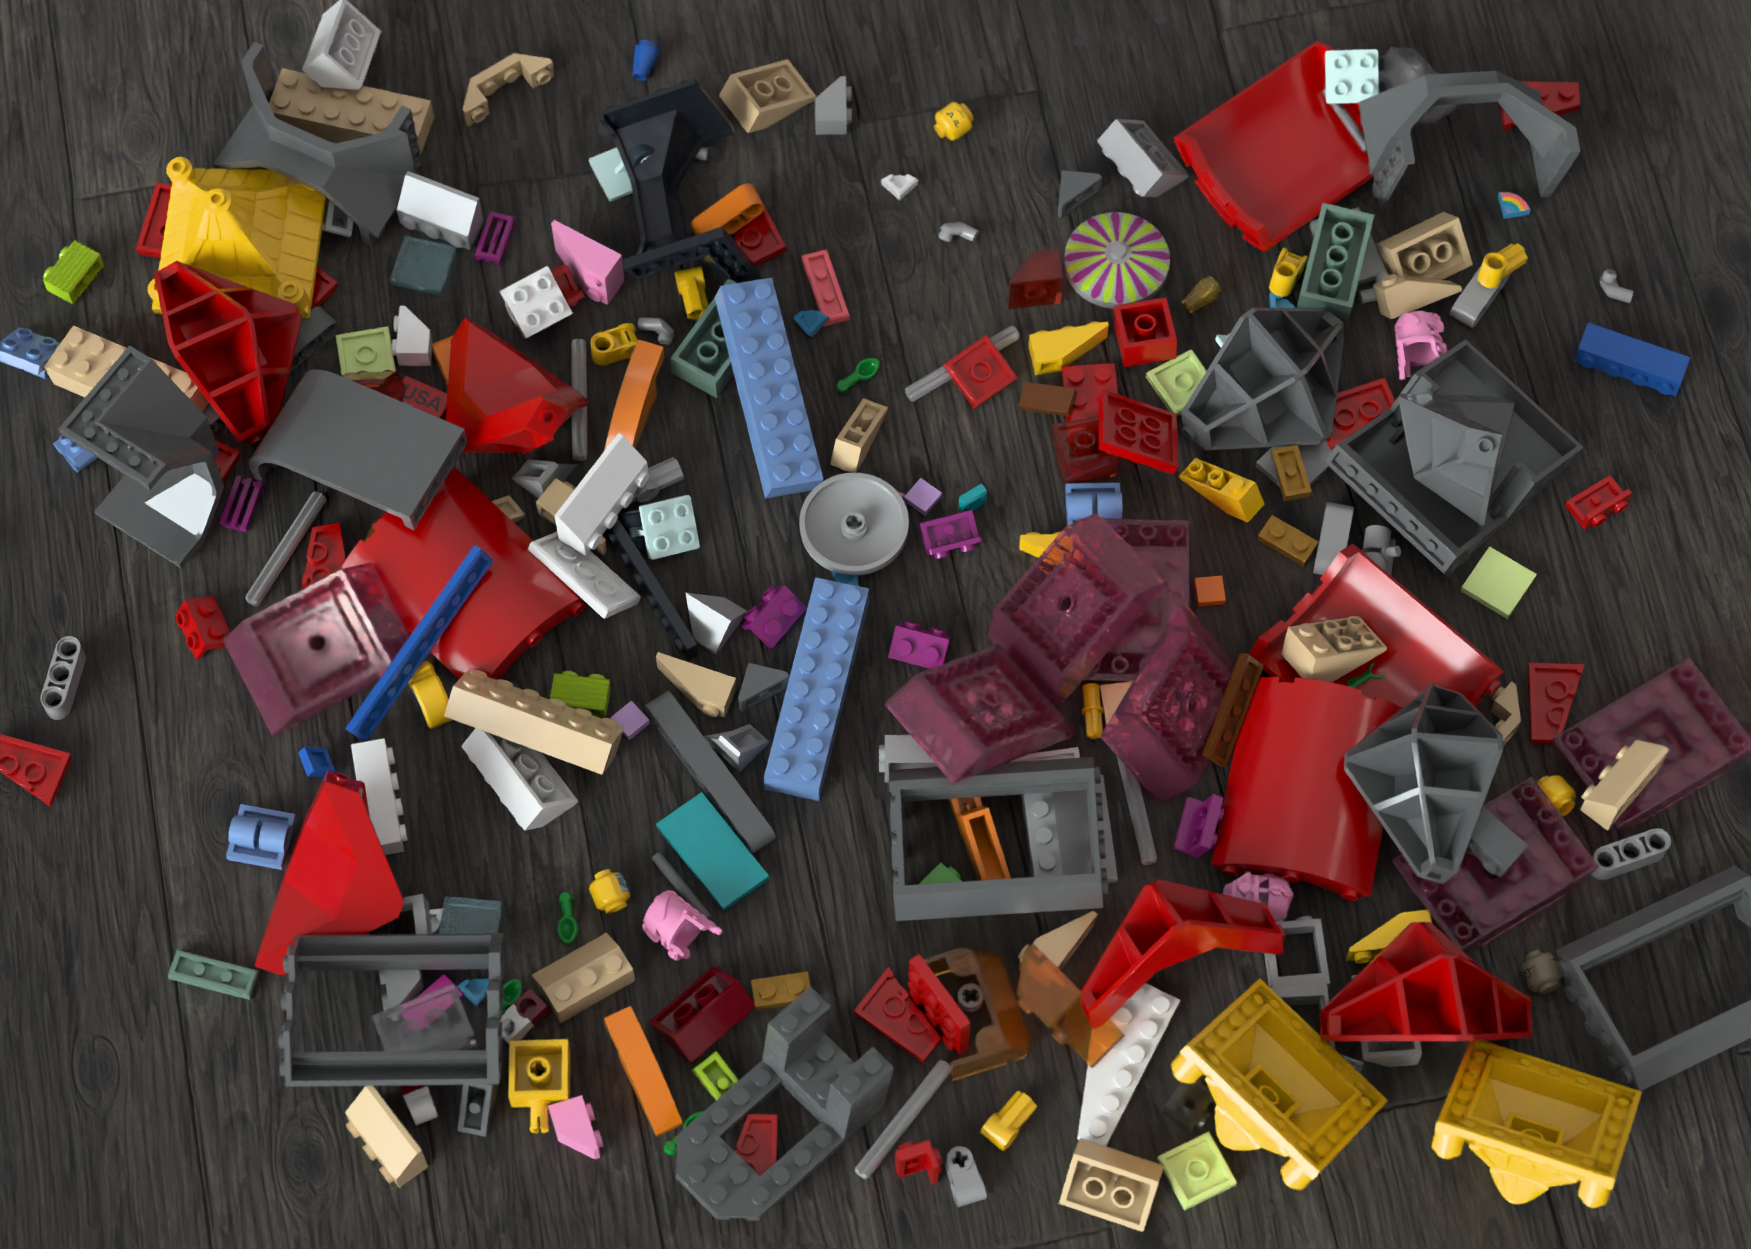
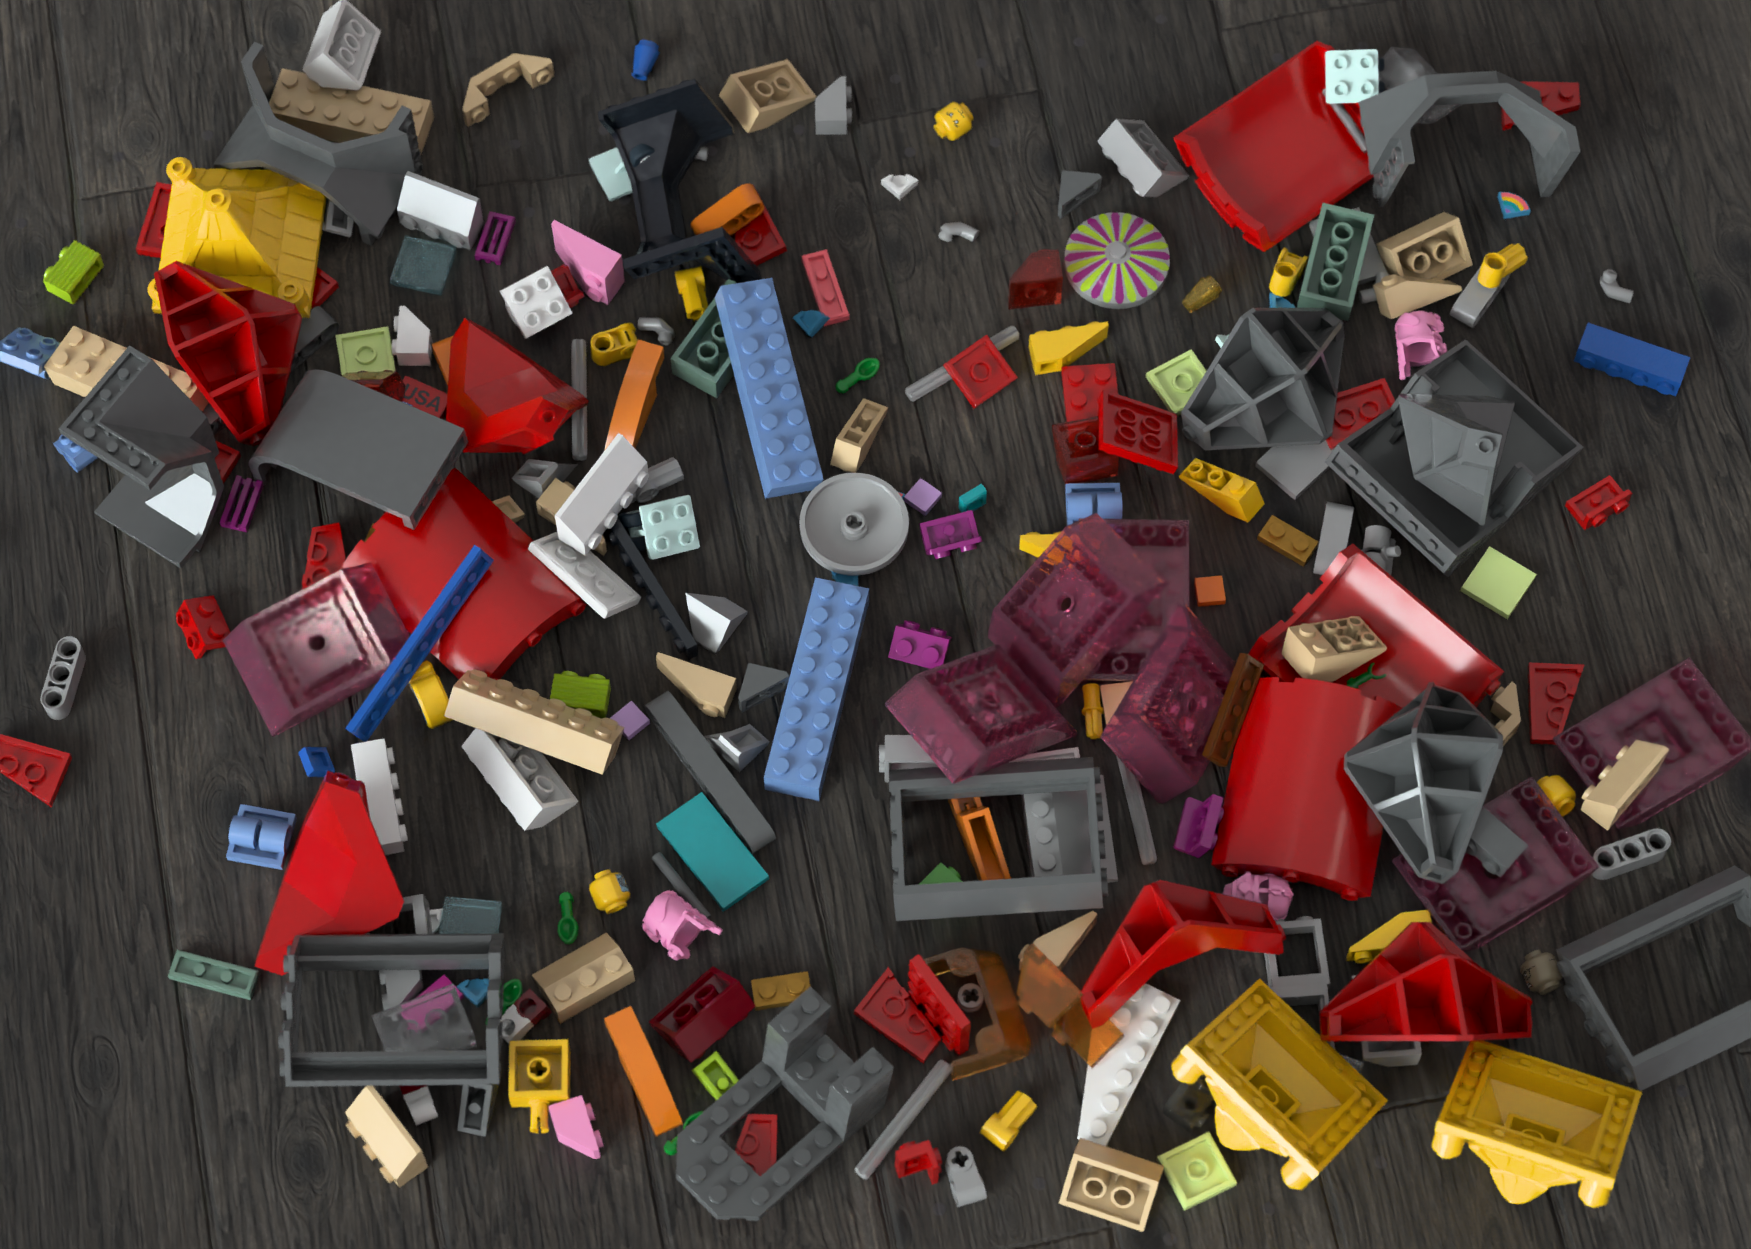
light grey axle [245,491,326,607] -> none
magenta bracket [741,585,807,648] -> none
reddish brown tile [1018,382,1077,416] -> none
red brick [1114,298,1177,367] -> none
pearl gold plate [1270,444,1312,502] -> none

